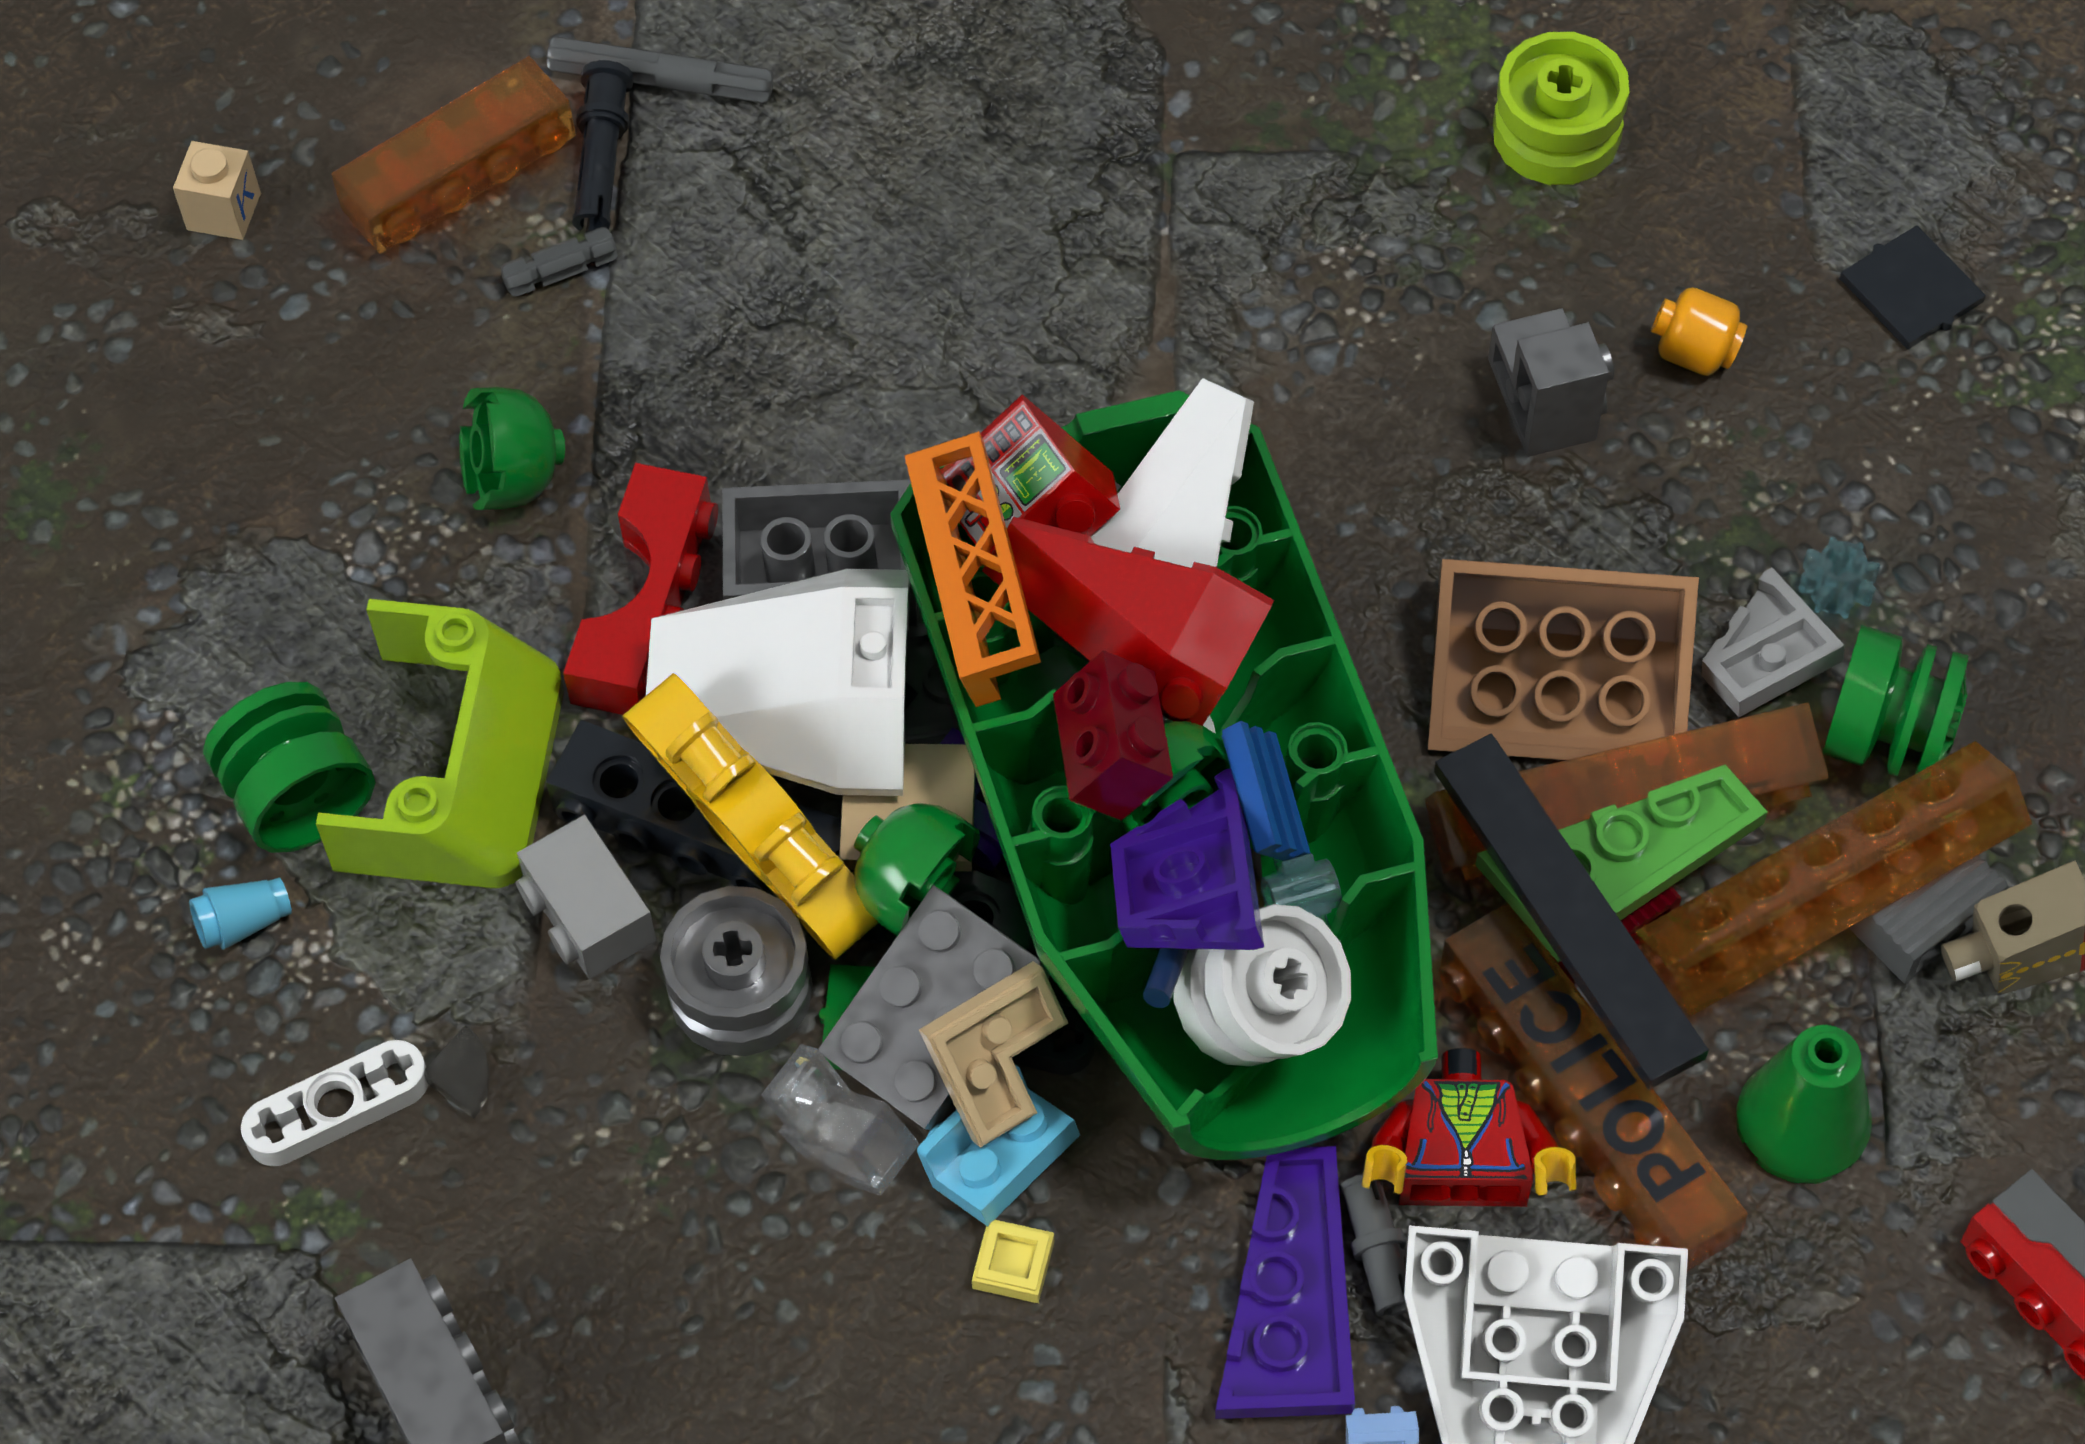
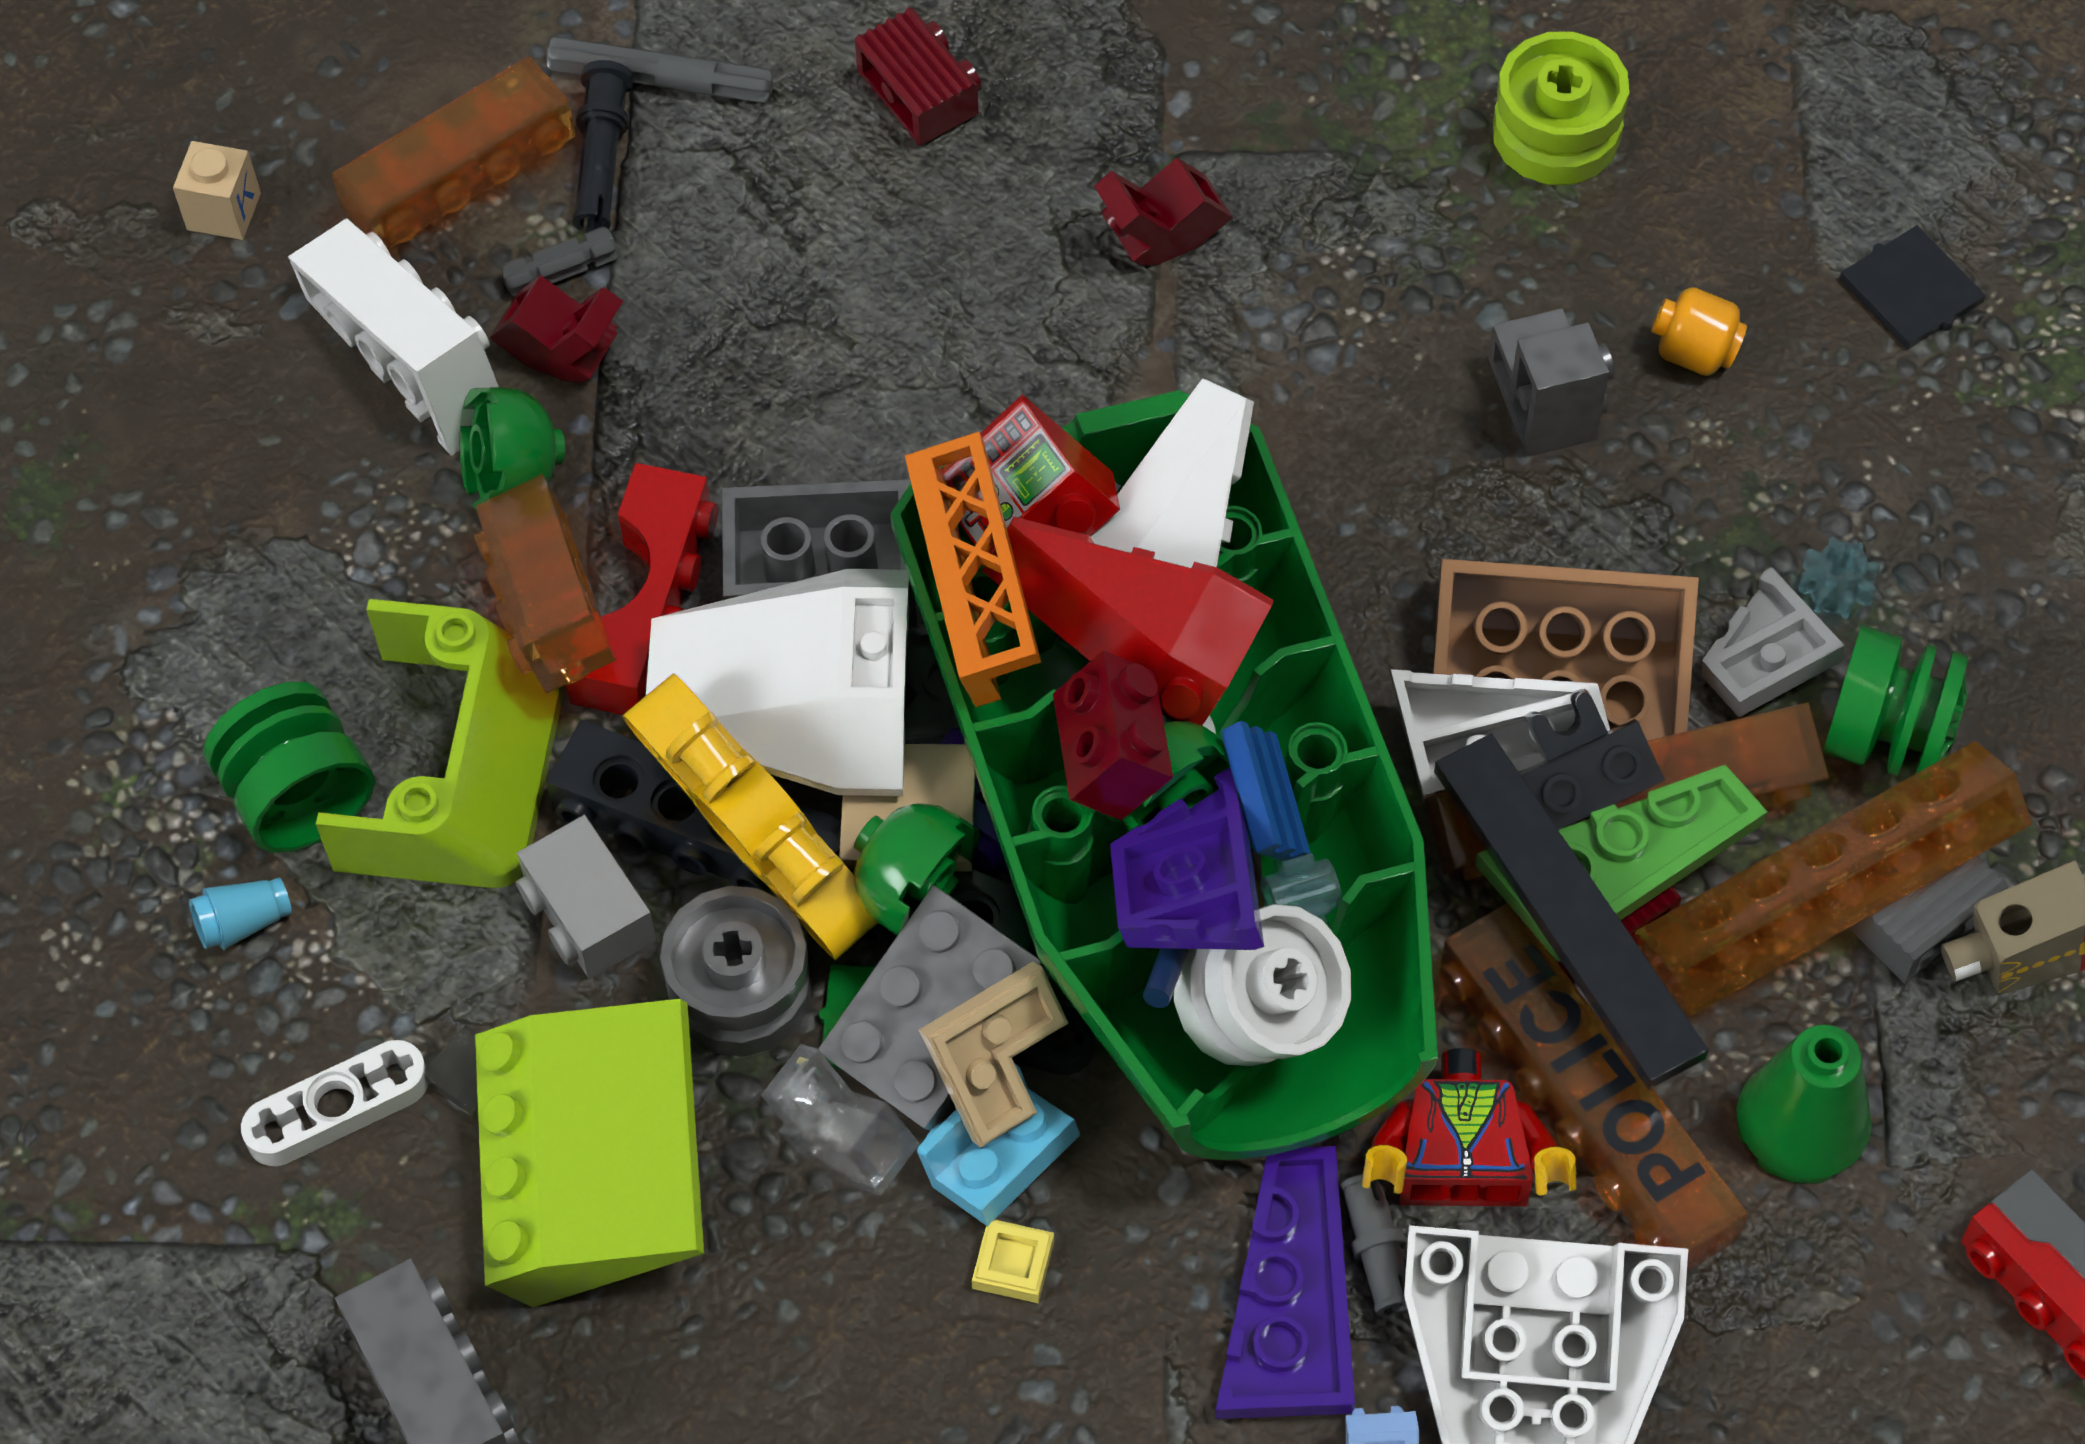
none -> white wedge [288,218,499,456]
none -> clear orange brick [474,474,616,693]
none -> lime slope [475,999,704,1308]
none -> dark red brick [489,275,623,382]
none -> dark red brick [854,7,981,146]
none -> dark red brick [1094,158,1233,265]
none -> white wedge [1391,669,1610,801]
none -> black plate [1519,689,1665,830]

